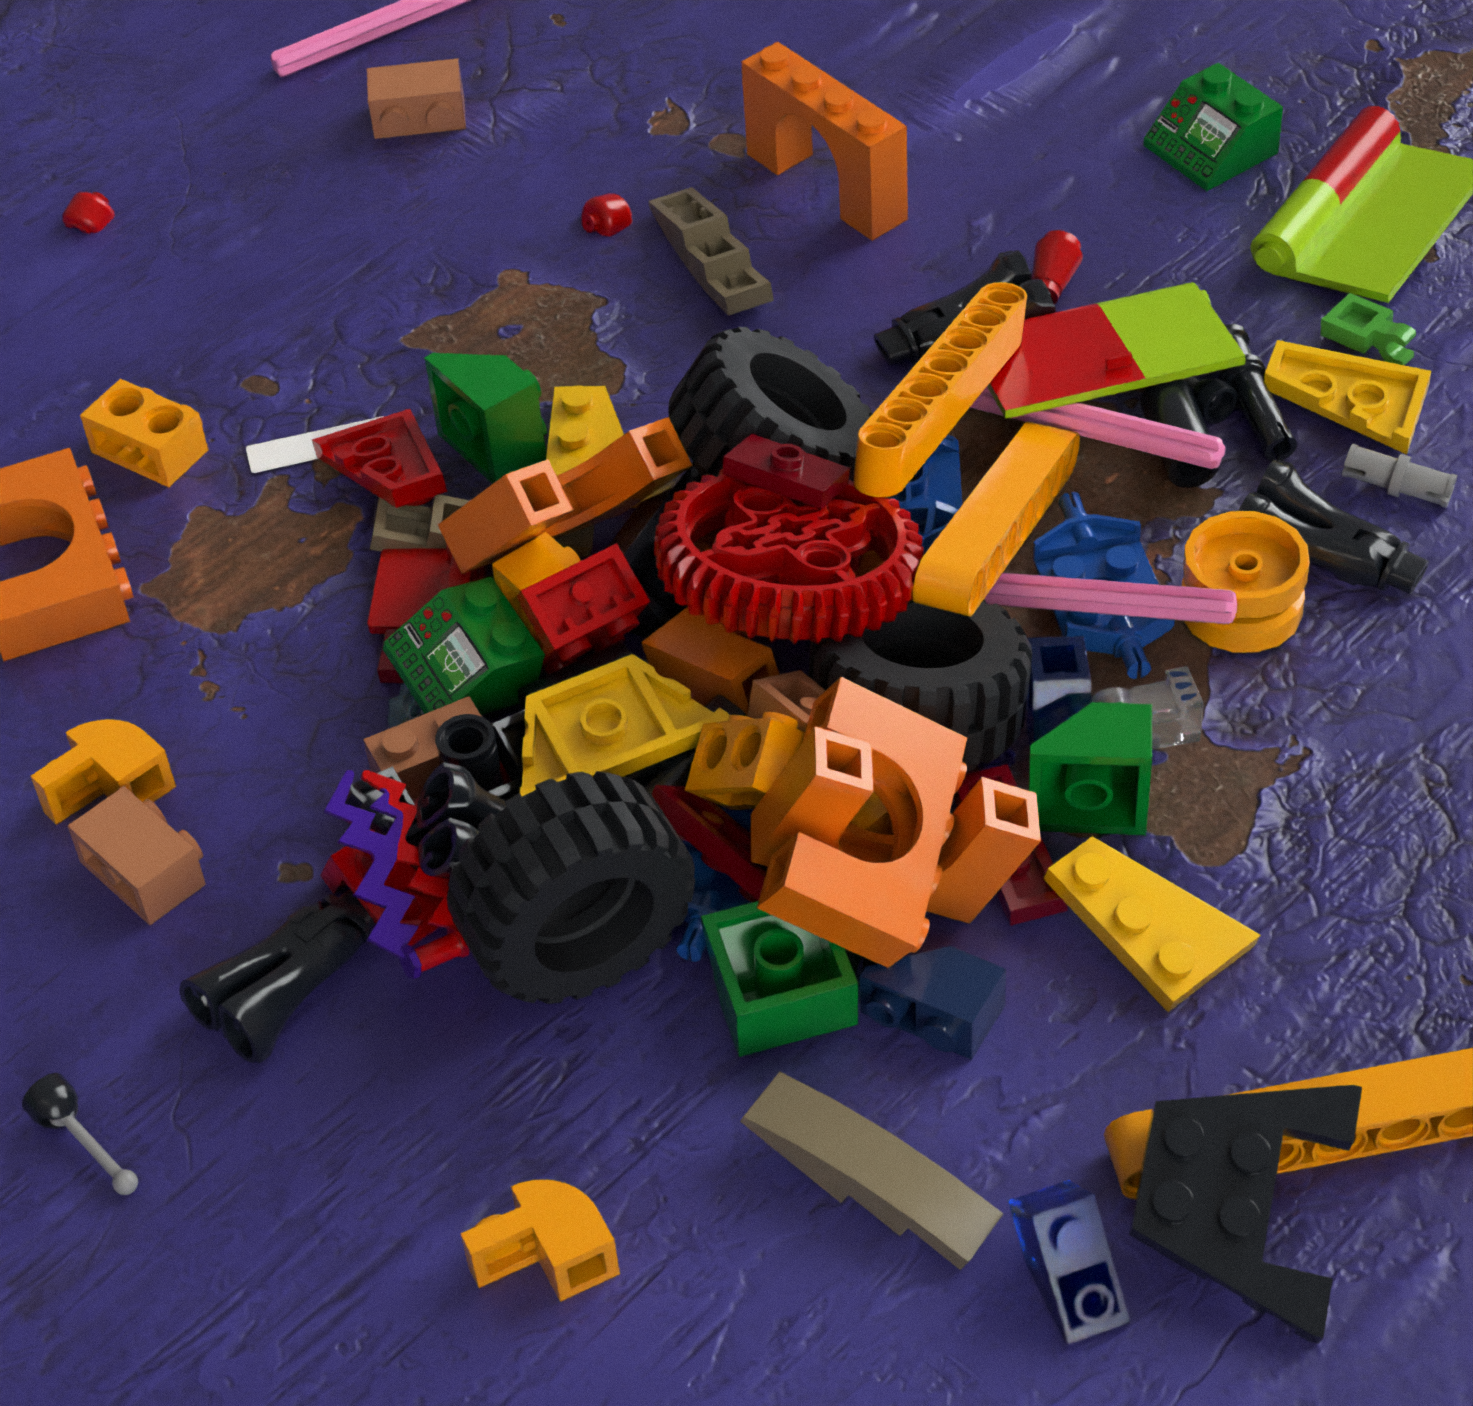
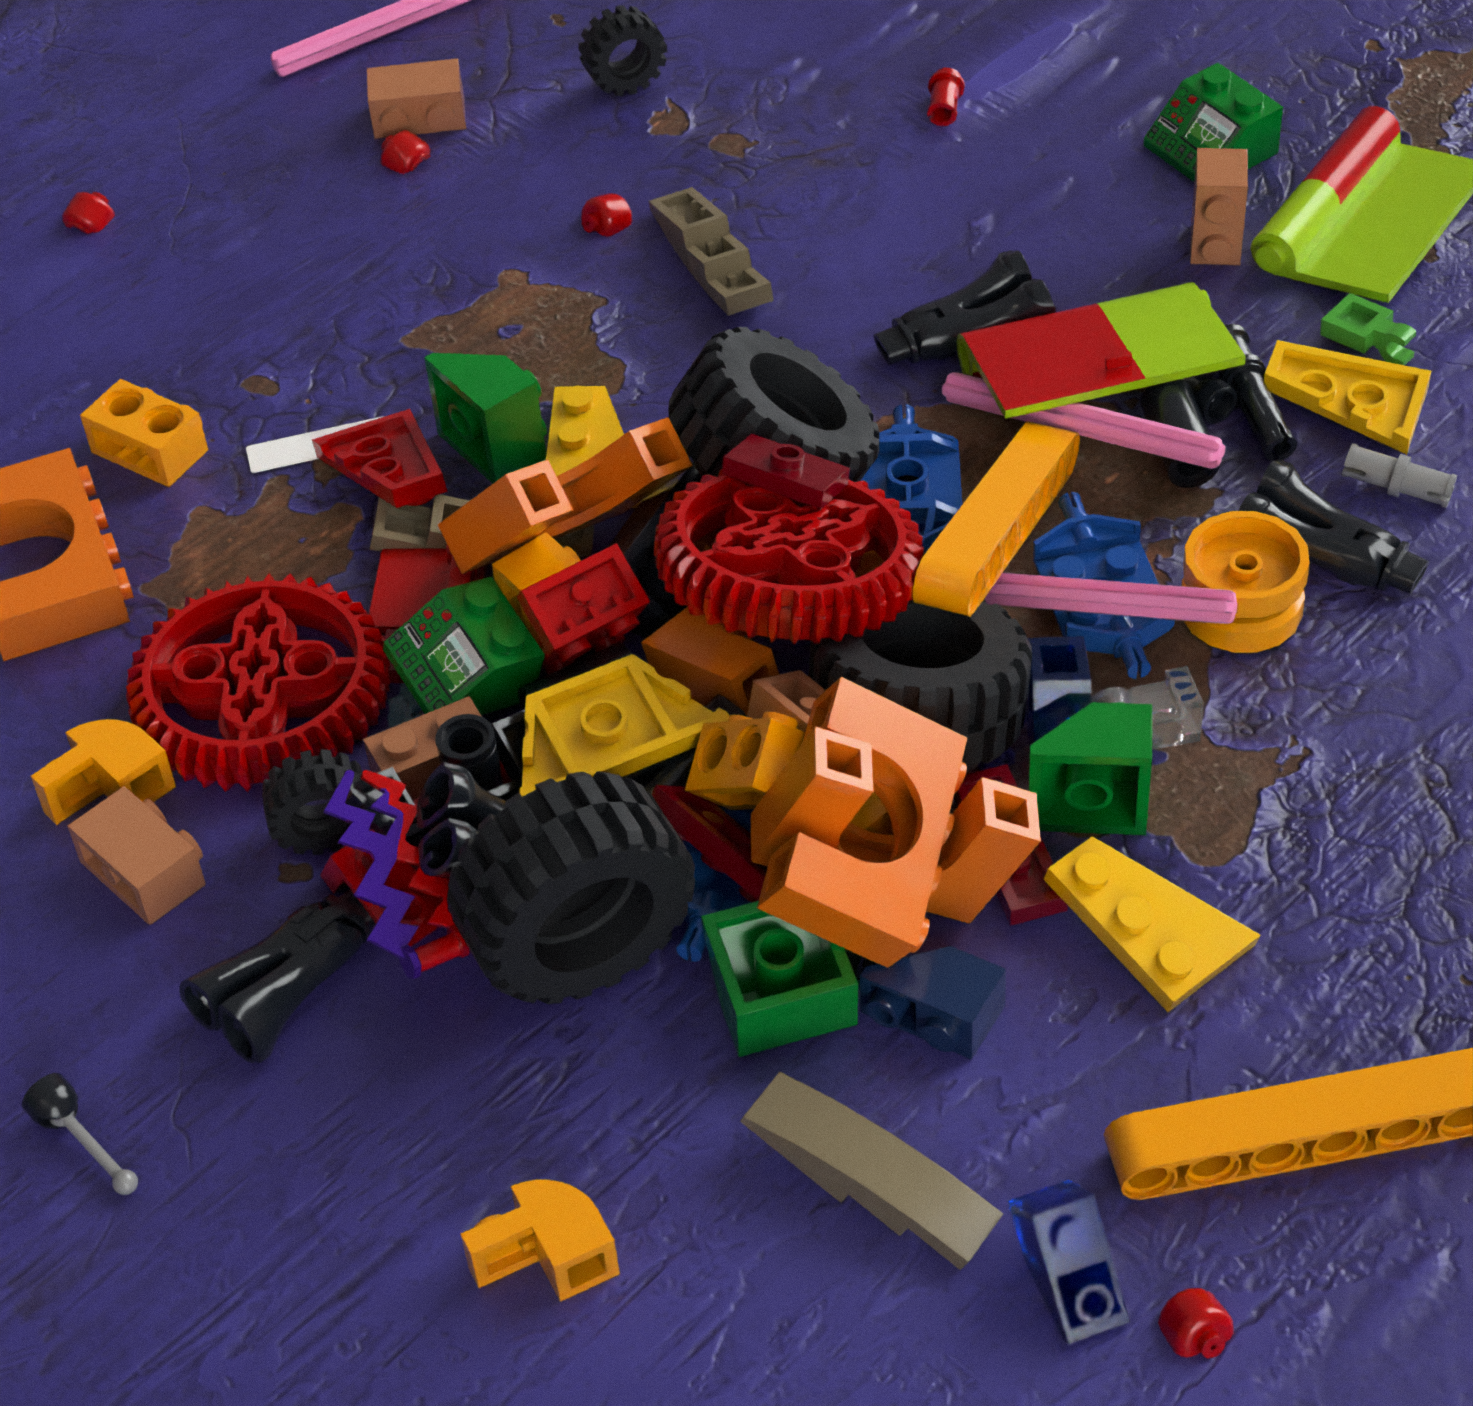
orange arch [741,41,908,241] -> none
light orange beam [853,282,1027,498] -> none
red cone [1032,230,1083,304] -> none
black wing [1129,1085,1362,1344] -> none
none -> red gear [126,573,391,793]
none -> black tyre [262,750,362,855]
none -> red piece [381,130,431,173]
none -> black tyre [578,5,668,96]
none -> red pin [927,67,965,126]
none -> red piece [1158,1288,1234,1359]
none -> nougat brick [1190,148,1248,265]

